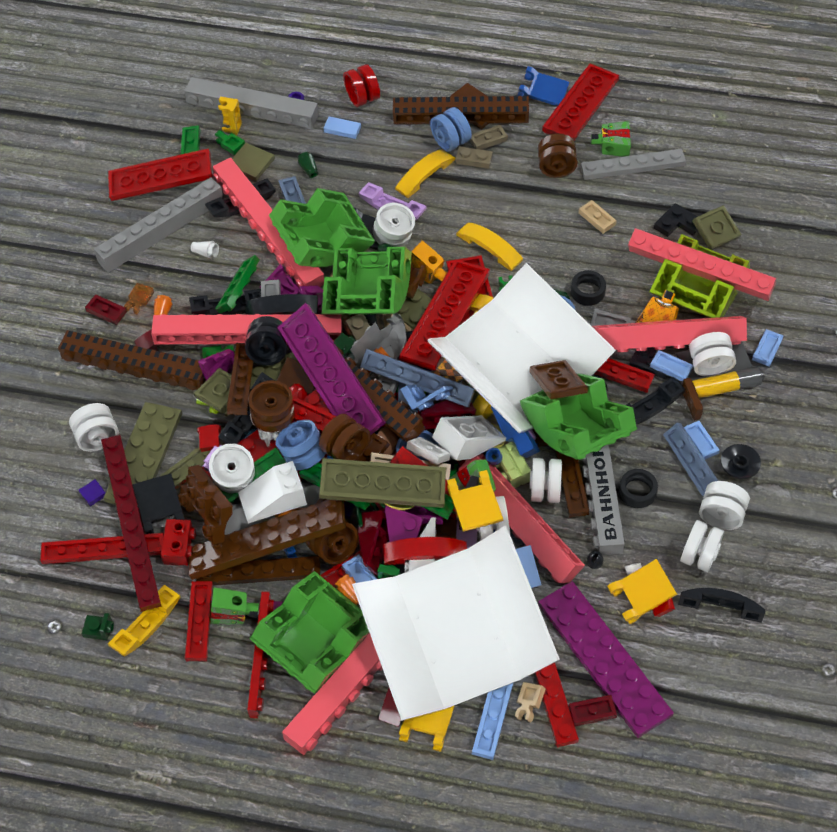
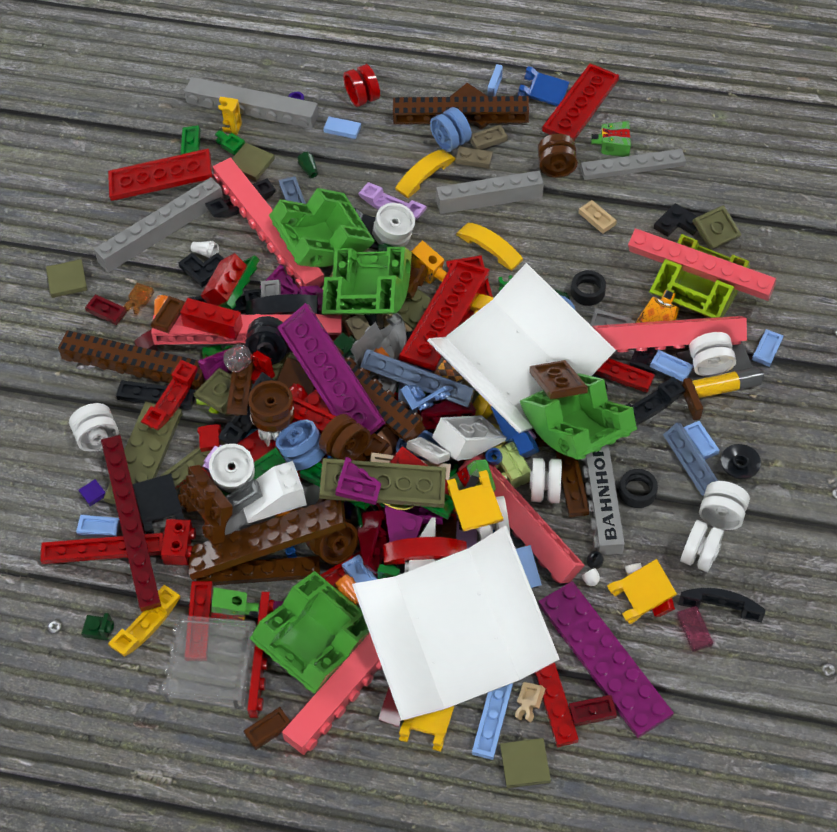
none -> olive tile [46,259,88,298]
none -> light blue tile [76,515,120,538]
none -> black plate [116,380,195,409]
none -> red slope [141,360,198,430]
none -> reddish brown tile [151,296,185,333]
none -> clear panel [162,615,256,709]
none -> black plate [178,253,224,287]
none -> red brick [180,298,243,340]
none -> red brick [201,253,247,306]
none -> clear head [223,344,252,372]
none -> dark grey tile [226,479,262,515]
none -> reddish brown tile [243,707,291,750]
none -> red tile [252,351,275,384]
none -> magenta wing [335,457,381,505]
none -> light grey brick [436,170,544,214]
none -> light blue tile [487,64,503,96]
none -> olive tile [500,738,551,788]
none -> white hinge [582,568,600,586]
none -> clear pink tile [677,606,713,652]

